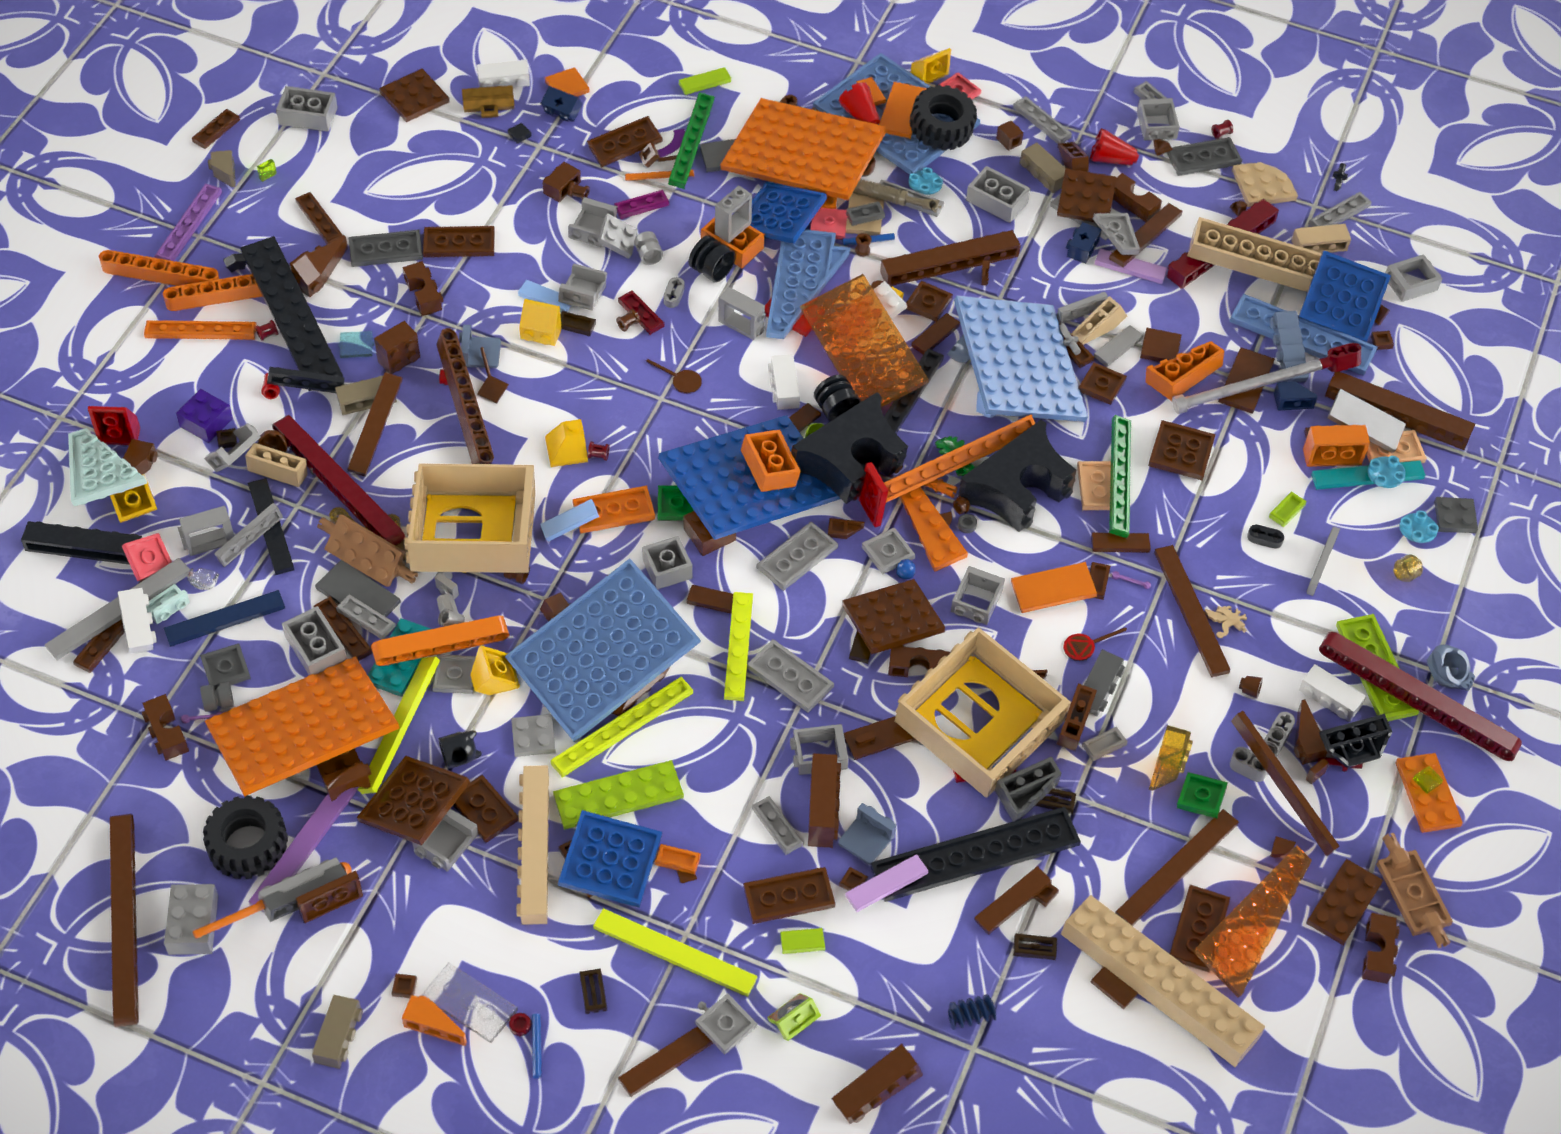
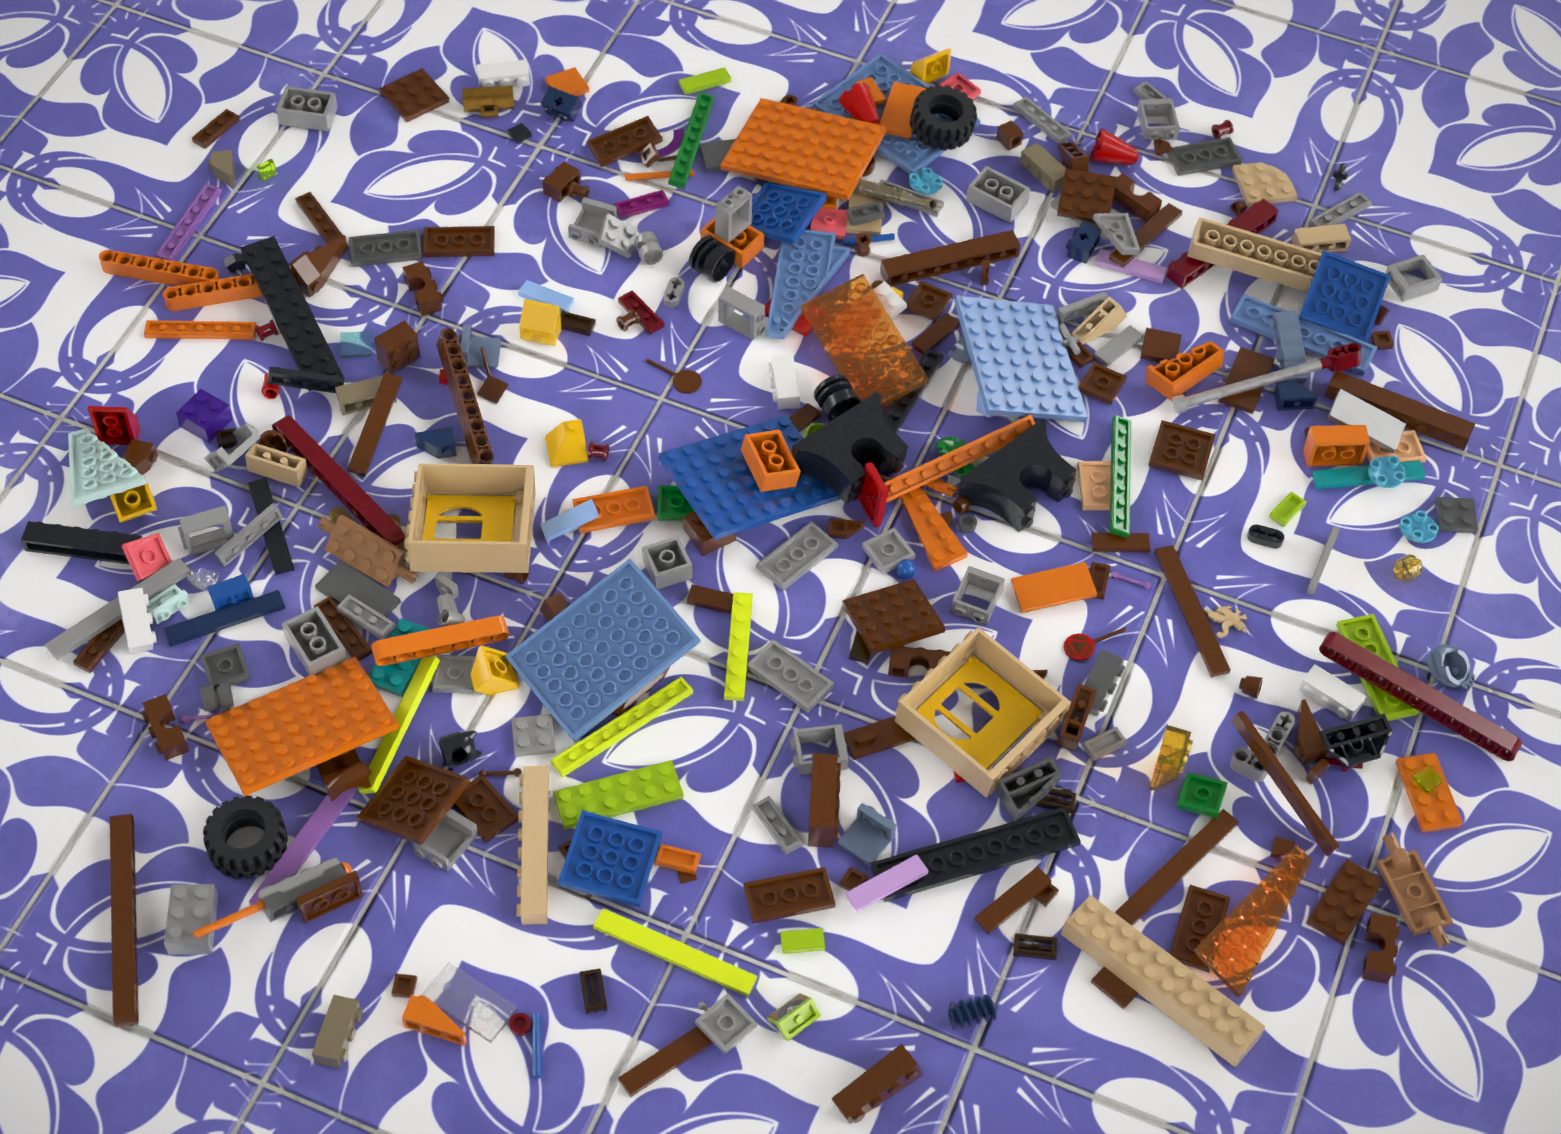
light grey panel [558,264,607,311] -> none
none -> blue hinge [207,574,254,611]
none -> dark blue slope [414,427,457,459]
none -> reddish brown hinge [478,768,522,777]

